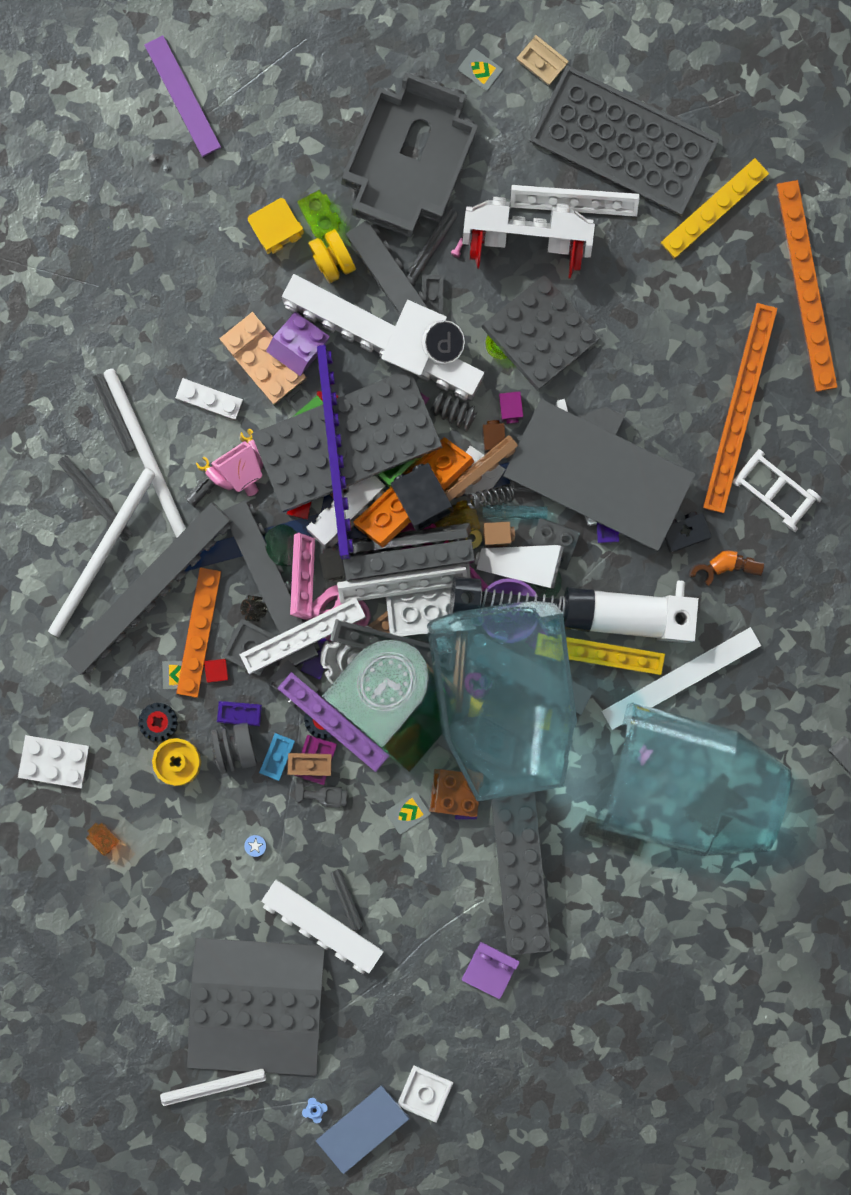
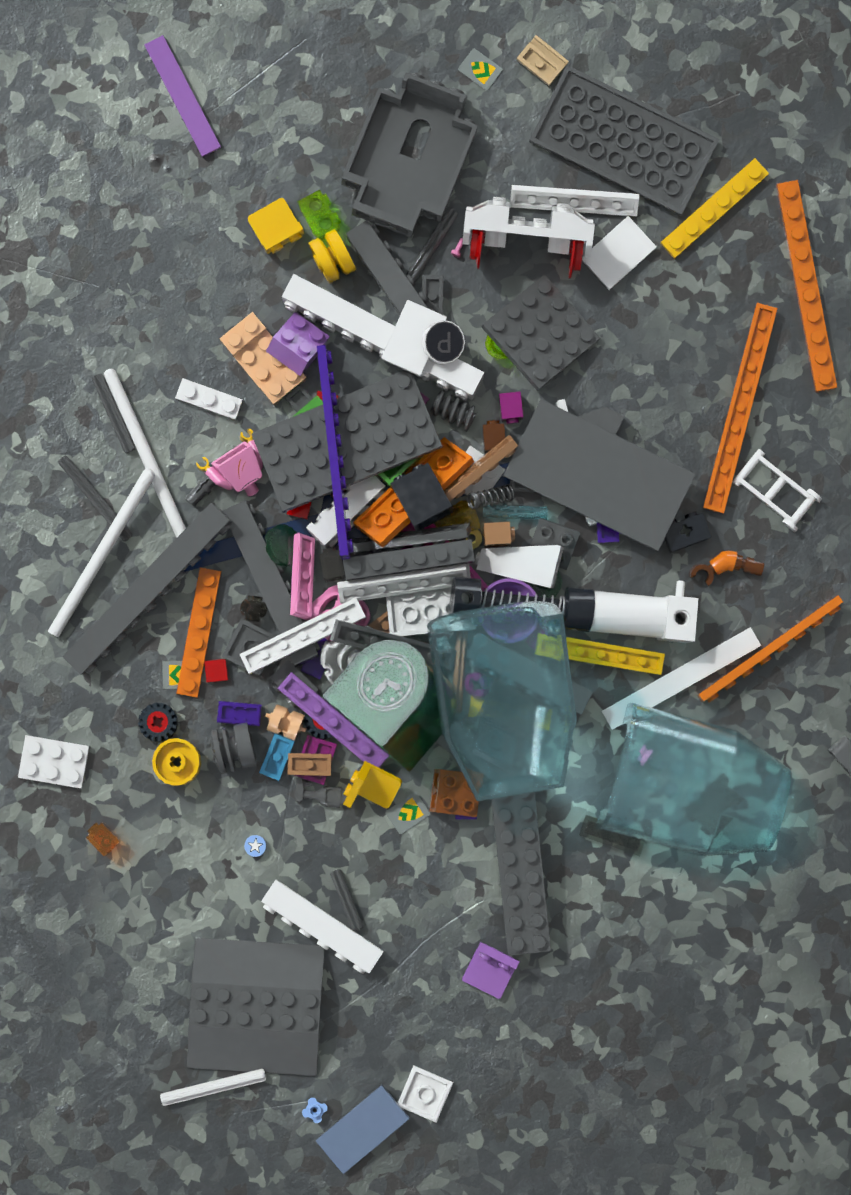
none -> light nougat wheel [265,704,307,741]
none -> yellow bracket [343,761,402,809]
none -> white tile [582,216,657,290]
none -> orange plate [697,595,843,703]

